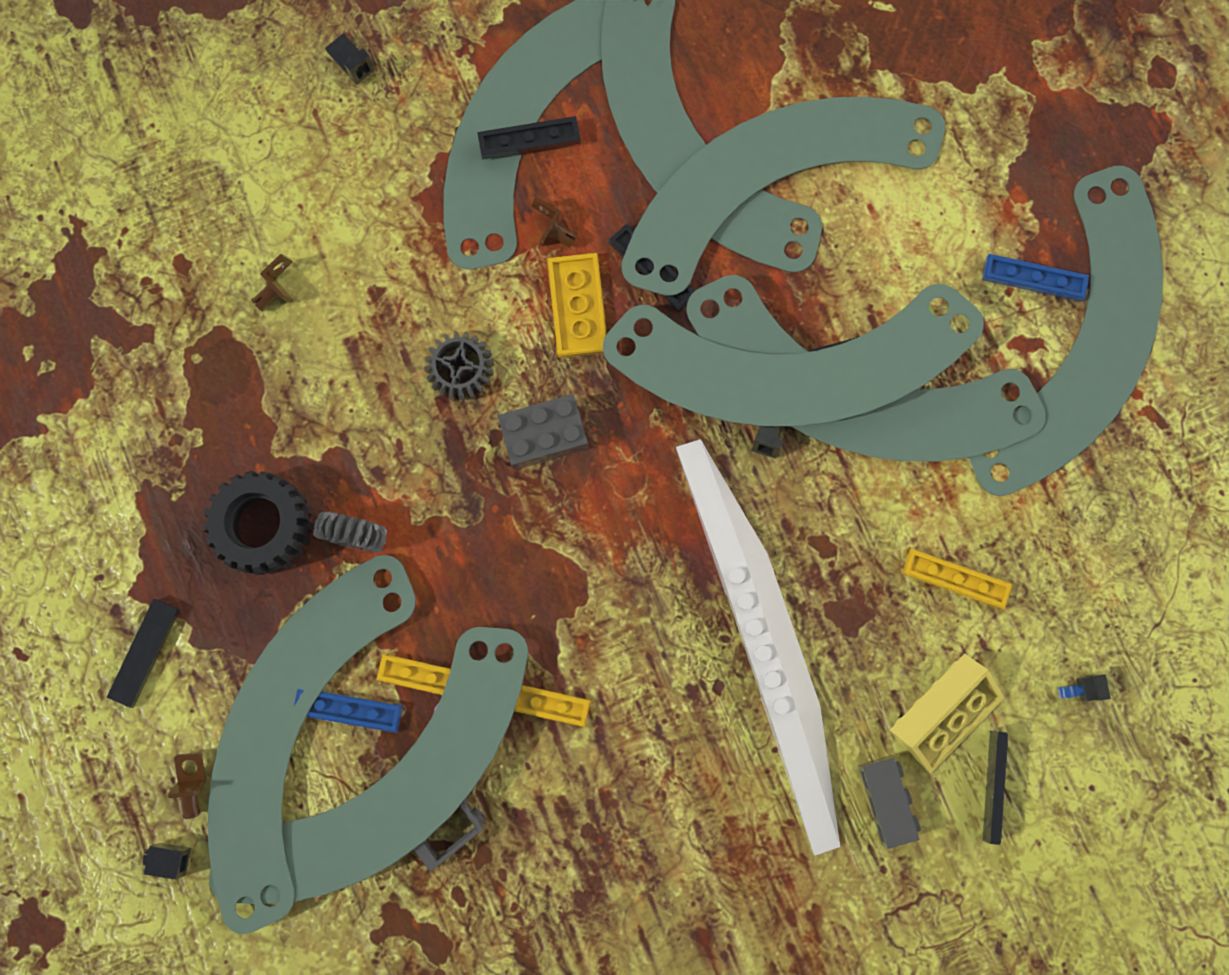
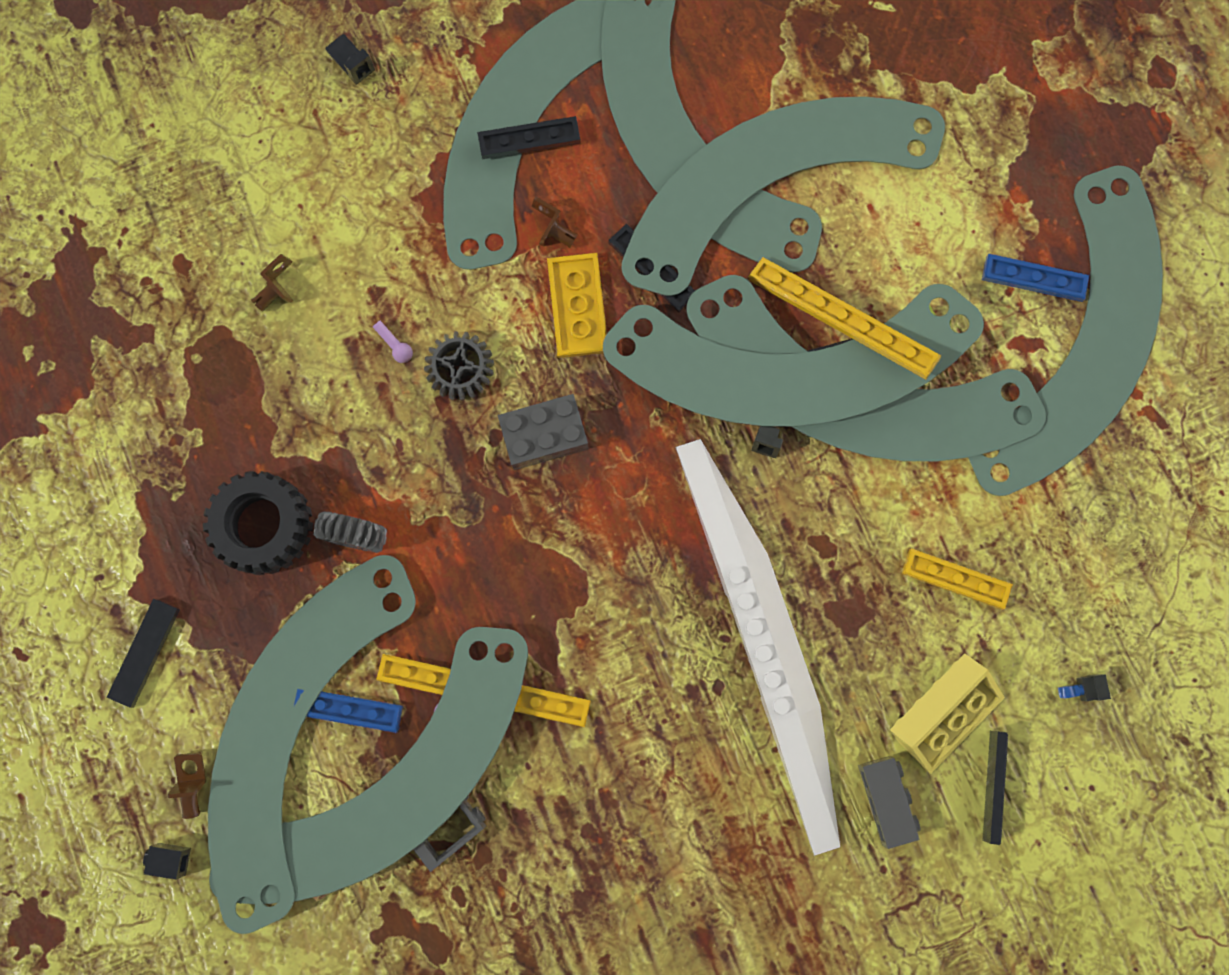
none -> lavender bar [373,321,413,363]
none -> yellow tile [748,257,941,380]

